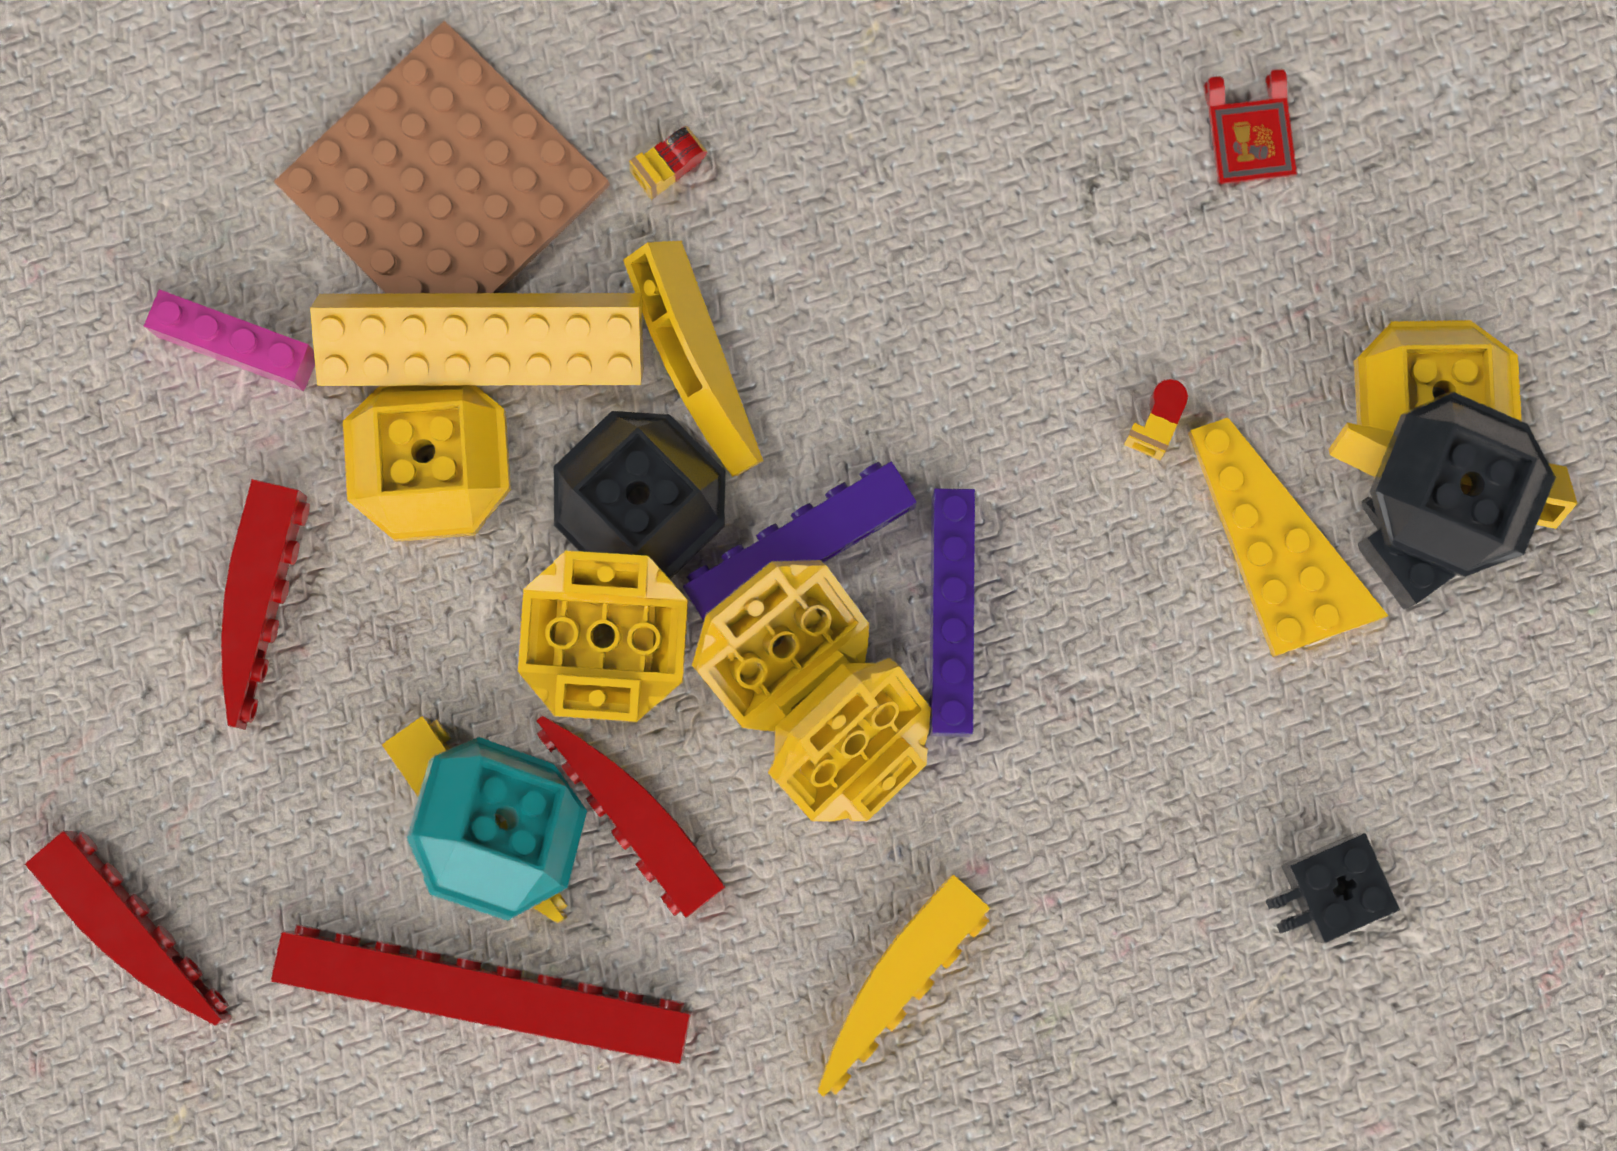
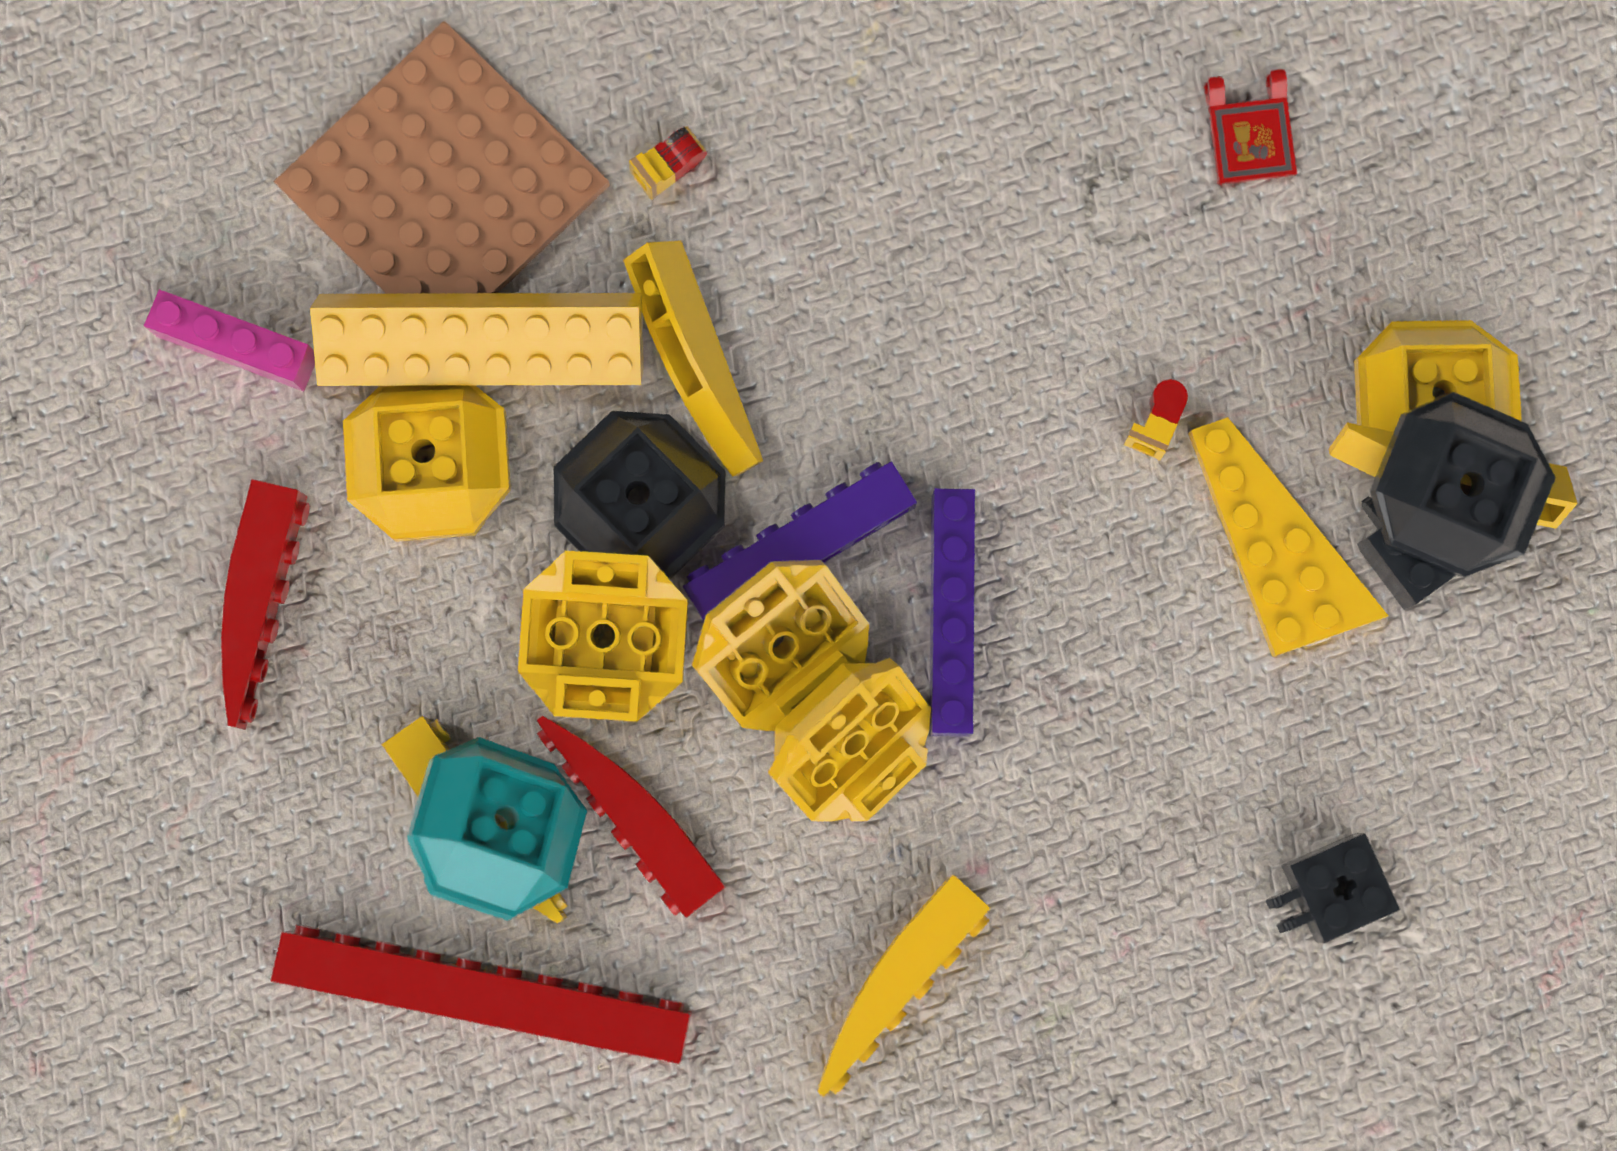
red slope [24,830,232,1026] -> none

